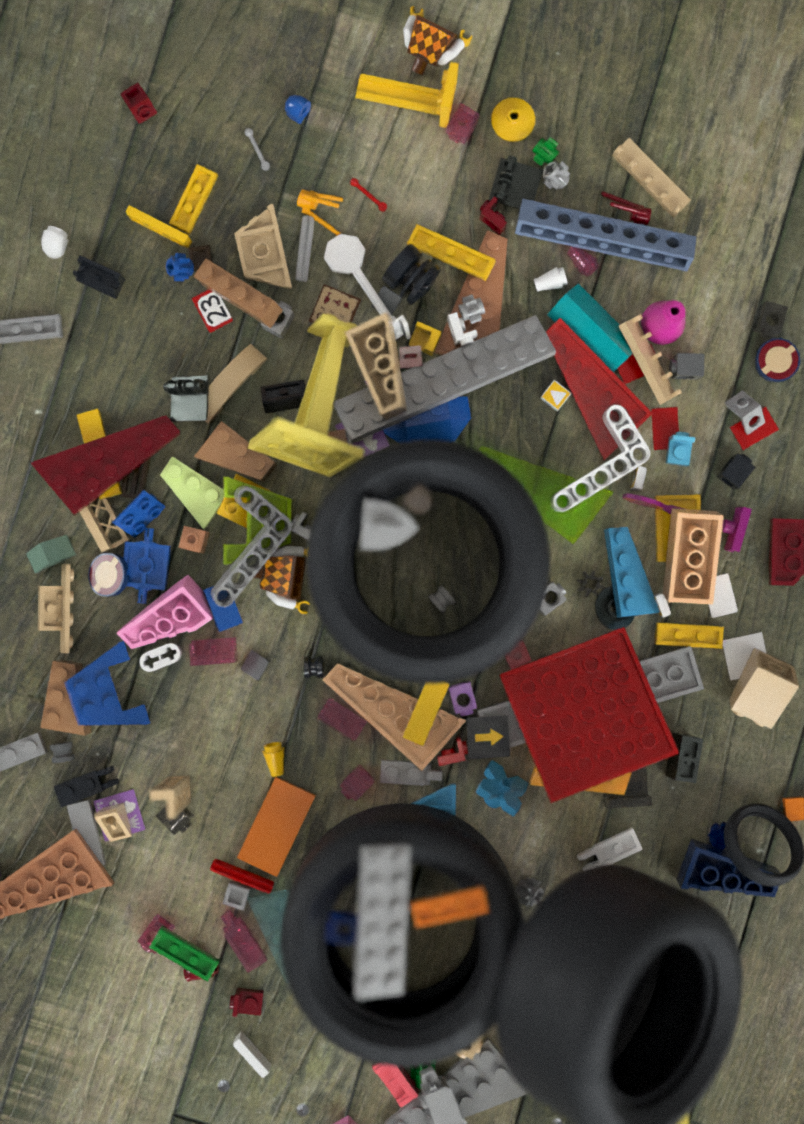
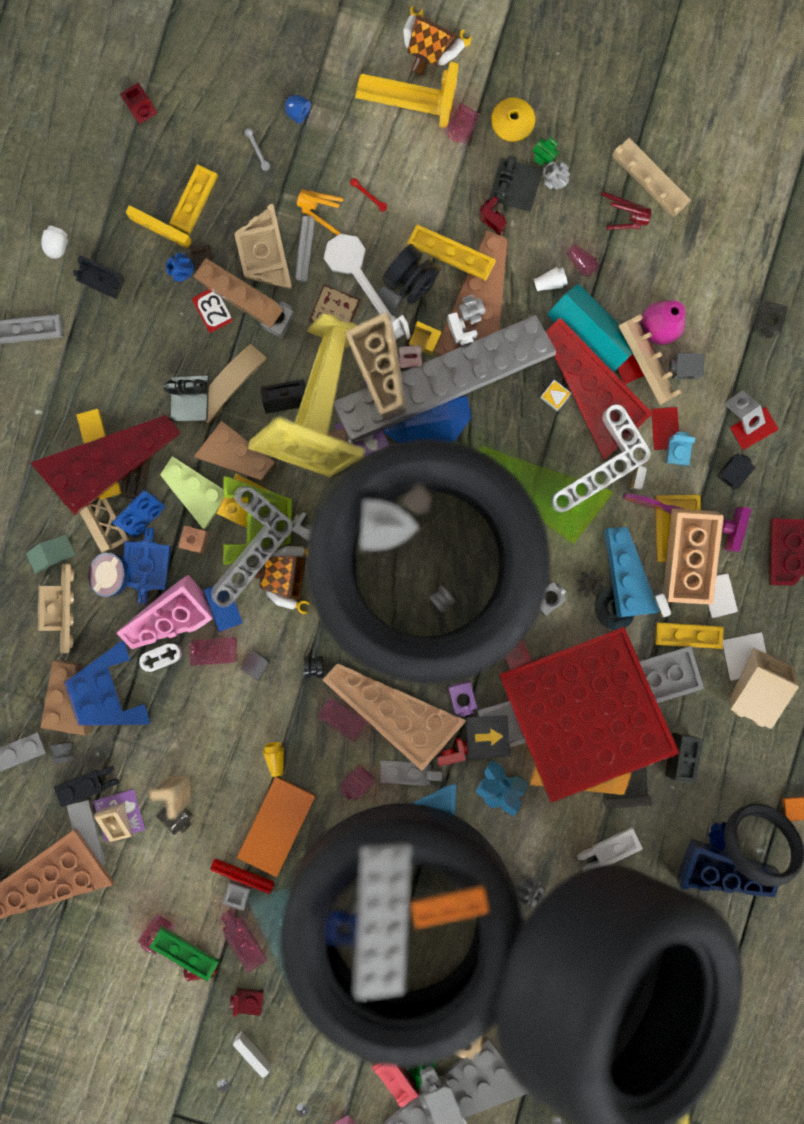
yellow tile [402,682,450,746] -> none
sand blue brick [515,199,696,271] -> none
tile [755,338,800,383] -> none

